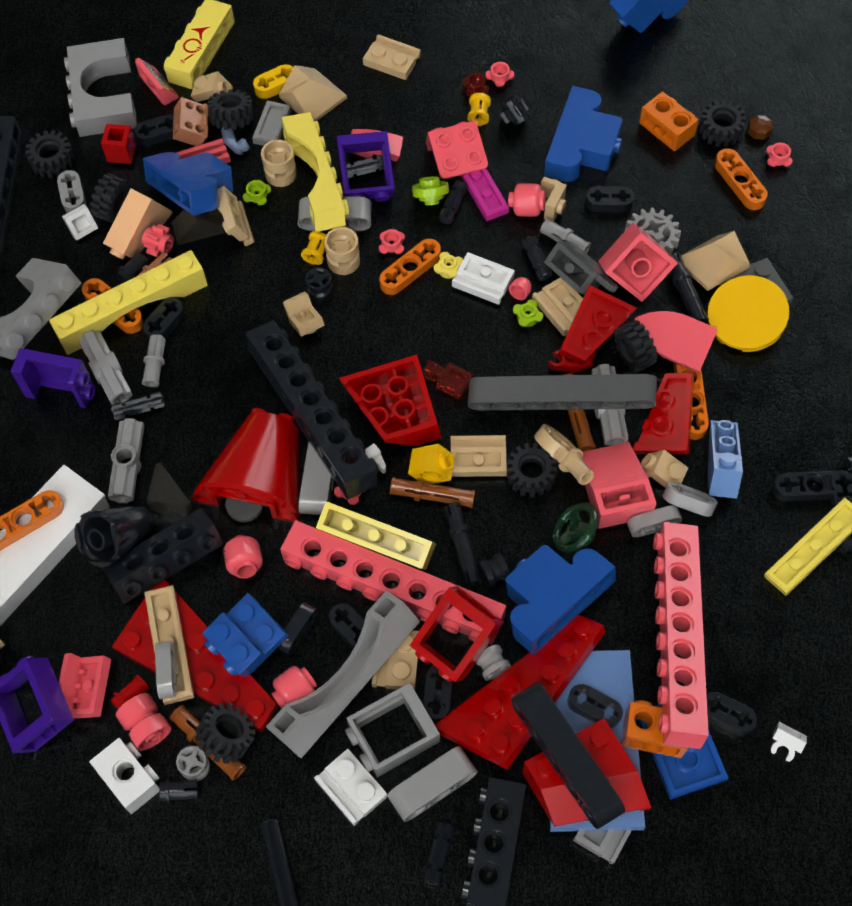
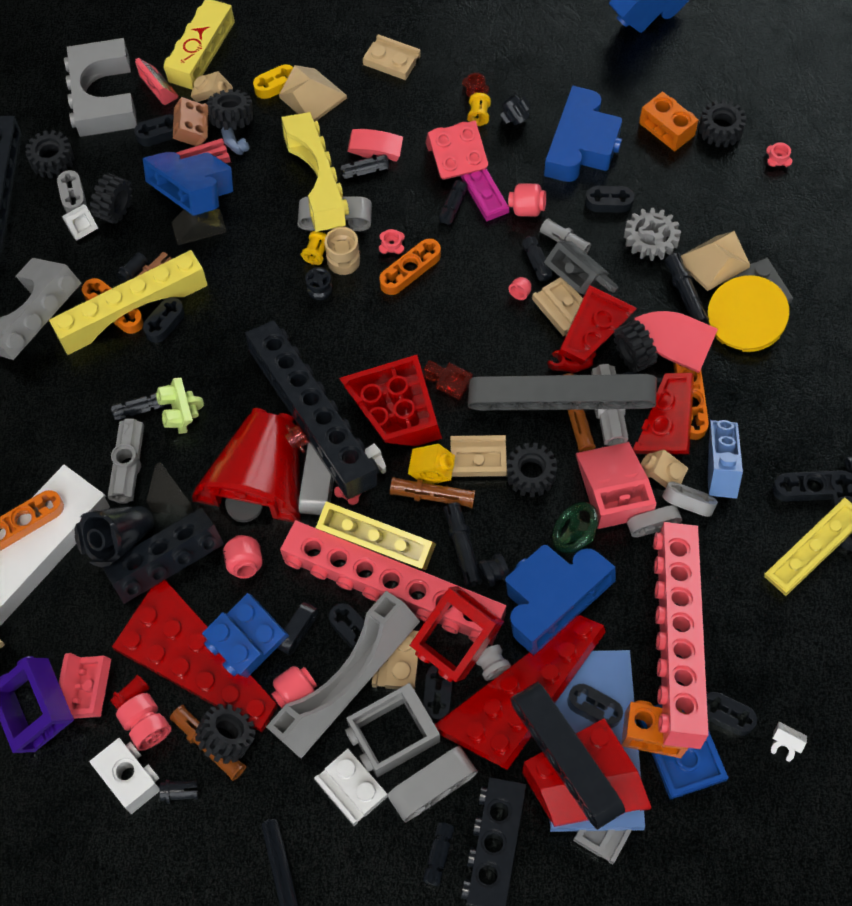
dark purple panel [11,348,95,408] -> none
light grey piece [79,330,133,405] -> none
red brick [101,124,136,164] -> none
light nougat slope [103,189,172,260] -> none
coral gear [142,224,174,257] -> none
light grey axle [142,334,165,387] -> none
tan tile [144,585,194,705] -> none
light grey beam [155,641,176,699] -> none
light grey wheel [176,746,210,781] -> none
tan plate [218,186,254,246] -> none
lime plate [243,180,271,205] -> none
light grey tile [252,101,291,146] -> none
tan wheel [261,140,297,187] -> none
tan bracket [283,292,325,337] -> none
dark purple window [337,131,395,202] -> none
lime plate [412,176,449,205] -> none
light yellow plate [434,252,463,279] -> none
white plate [452,252,515,305] -> none
coral plate [486,62,514,87] -> none
lime plate [513,300,543,327] -> none
tan pin [534,424,594,485] -> none
tan bracket [541,177,567,222] -> none
coral slope [598,222,678,302] -> none
orange beam [715,149,768,210] -> none
reddish brown tile [748,115,773,140] -> none
none -> yellowish green hips [156,378,204,434]
none -> clear red plate [285,424,309,453]

